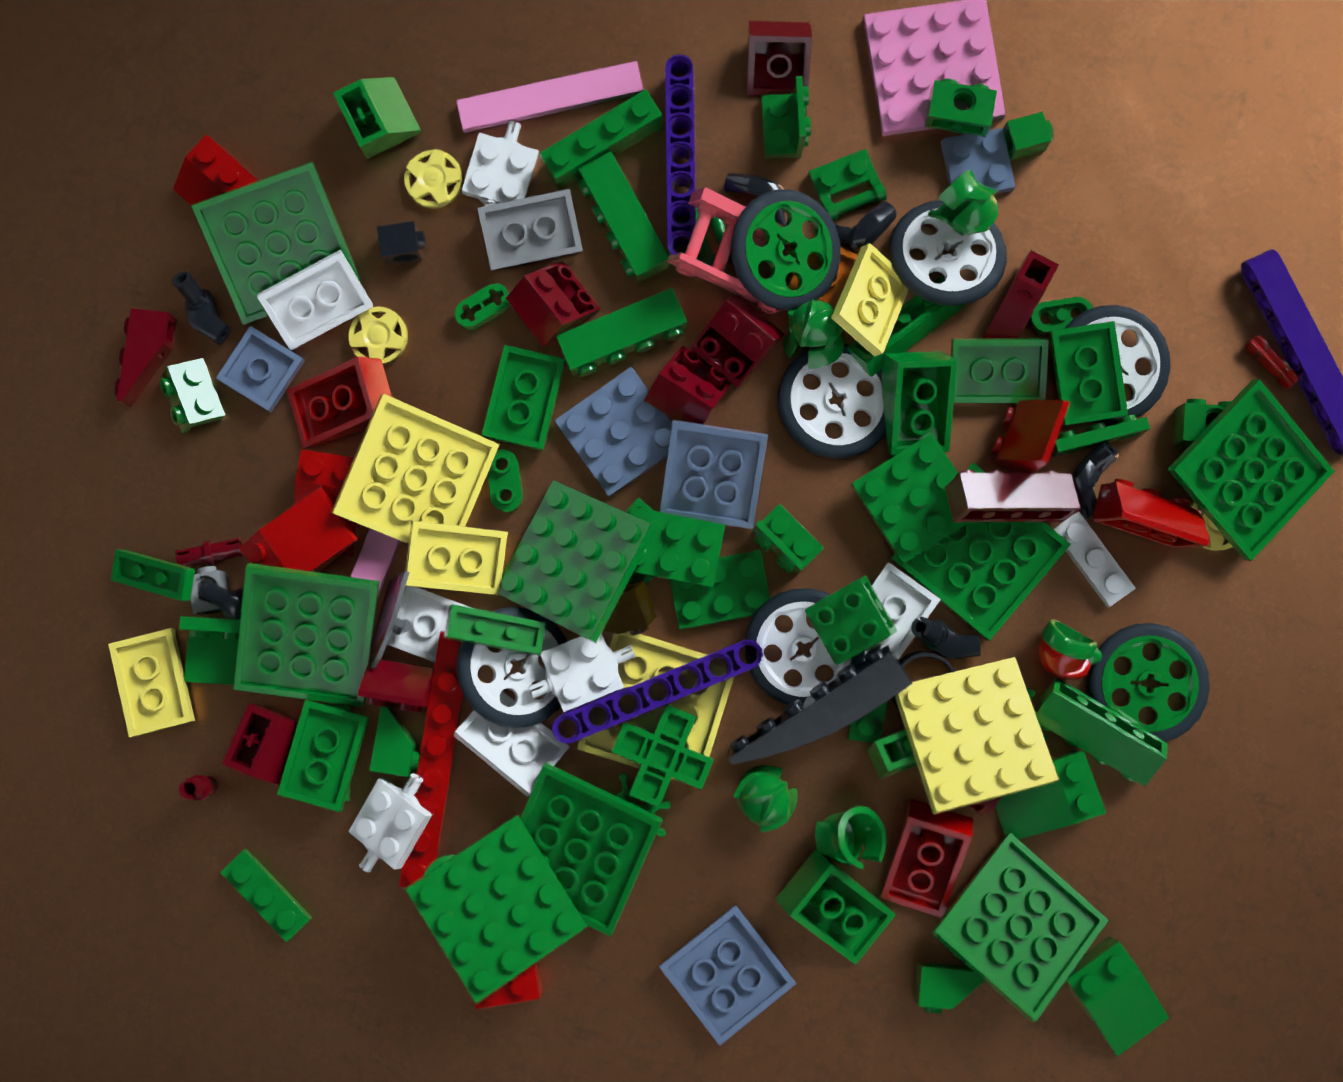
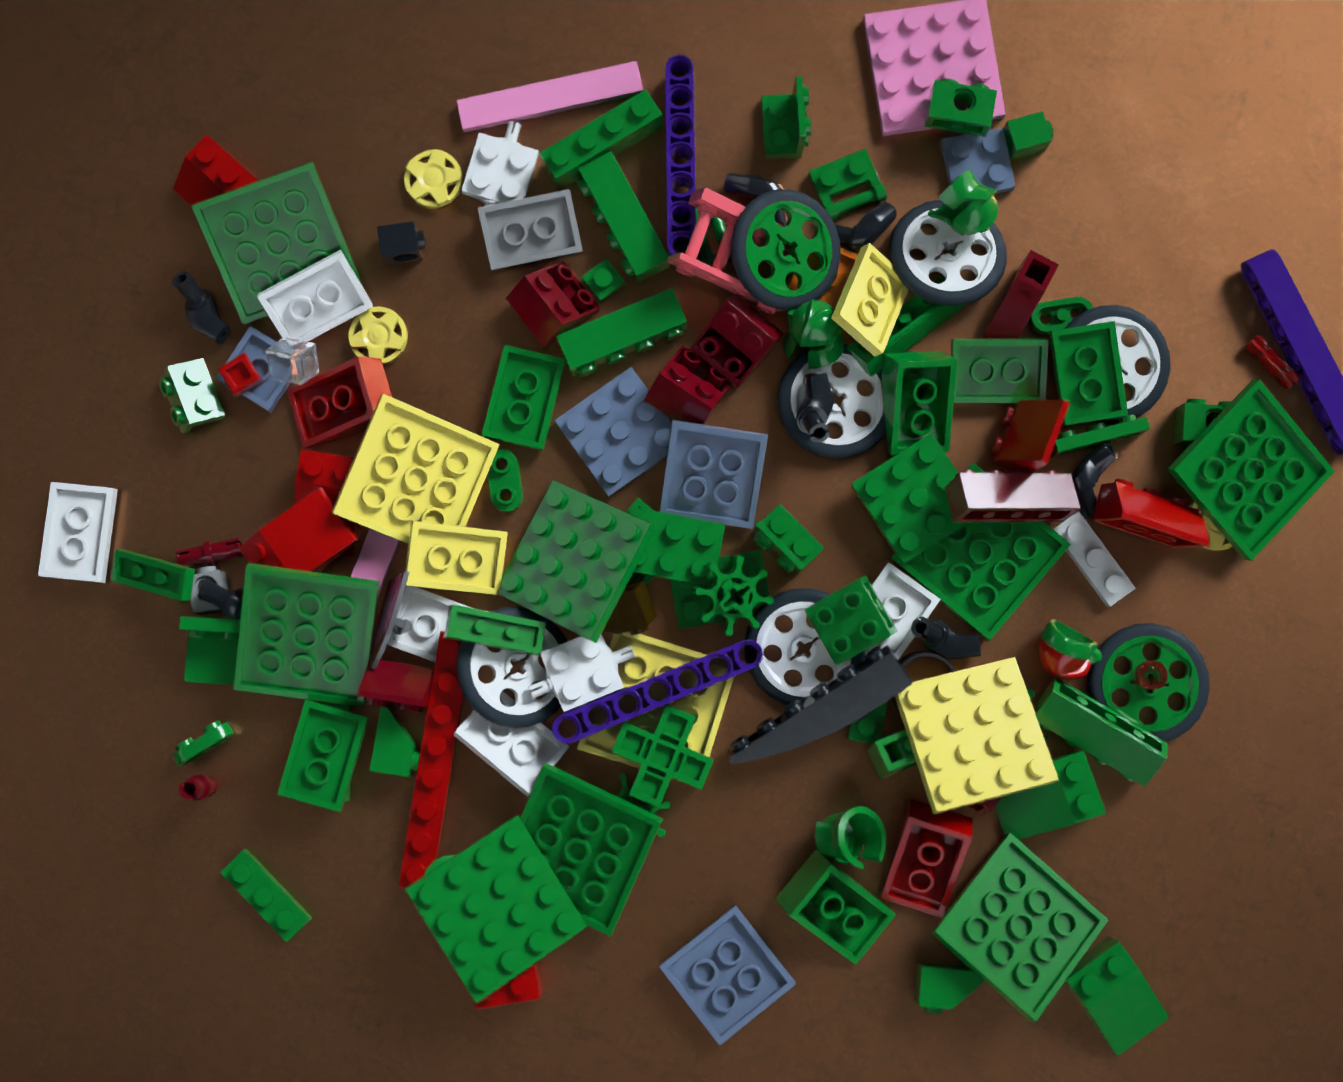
light yellow plate [108,628,195,737] -> none
dark red slope [114,308,177,407] -> none
dark red slope [222,704,299,786] -> none
green slope [333,77,422,159] -> none
white plate [349,774,432,872] -> none
green beam [455,283,510,330] -> none
green helmet [733,765,798,832] -> none
dark red slope [747,21,812,95] -> none
none -> white plate [38,482,118,583]
none -> green plate [172,720,235,768]
none -> red tile [218,352,263,397]
none -> clear panel [266,338,319,385]
none -> green plate [582,258,626,304]
none -> green gear [692,554,774,636]
none -> black arm [796,373,834,443]
none -> clear red bush [1135,661,1168,690]

